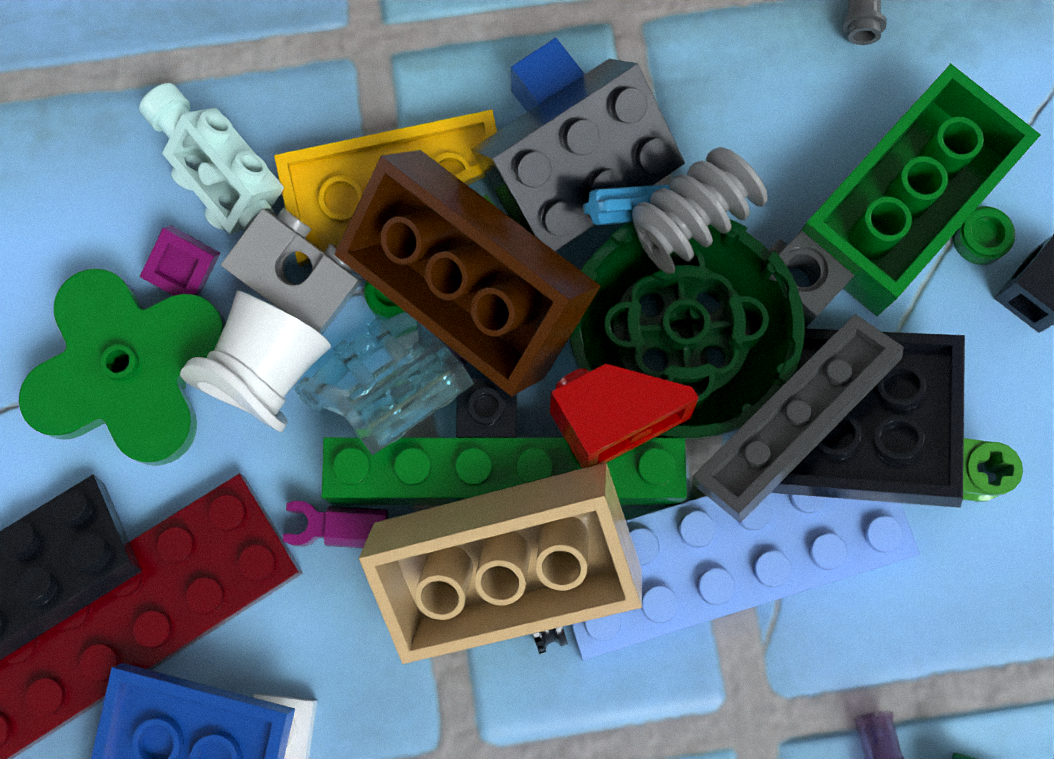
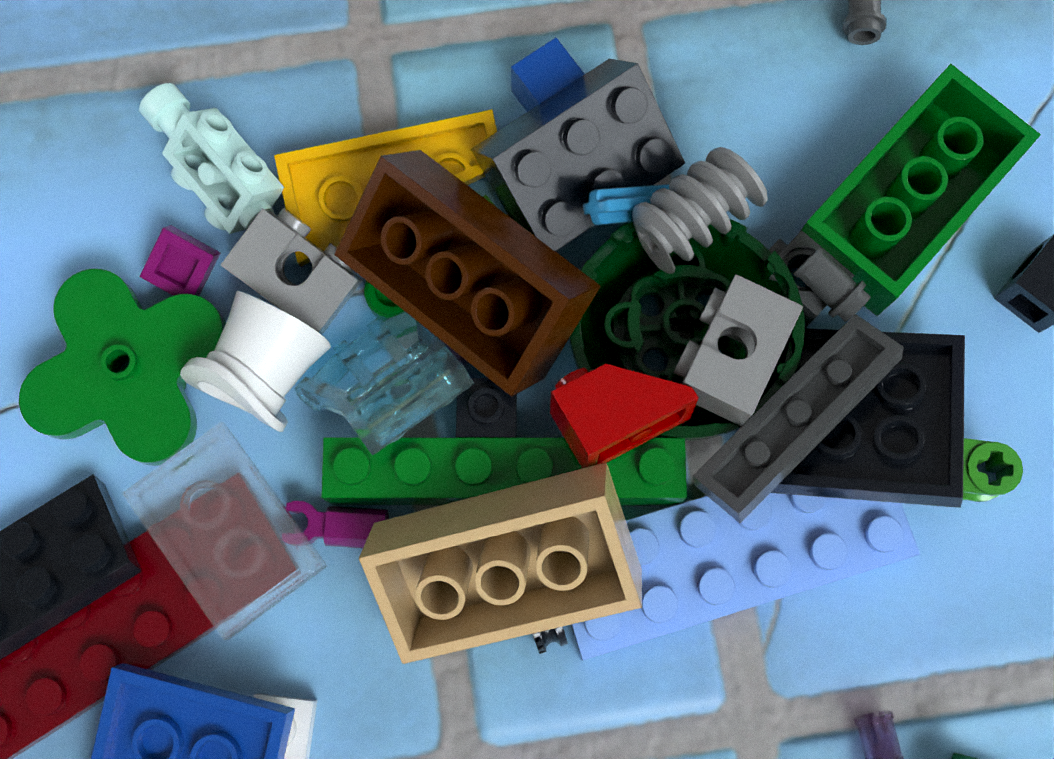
green tile [953,206,1015,265] -> none
none -> clear tile [122,422,327,640]
none -> light grey brick [673,275,803,426]
none -> dark grey pin [793,247,871,322]

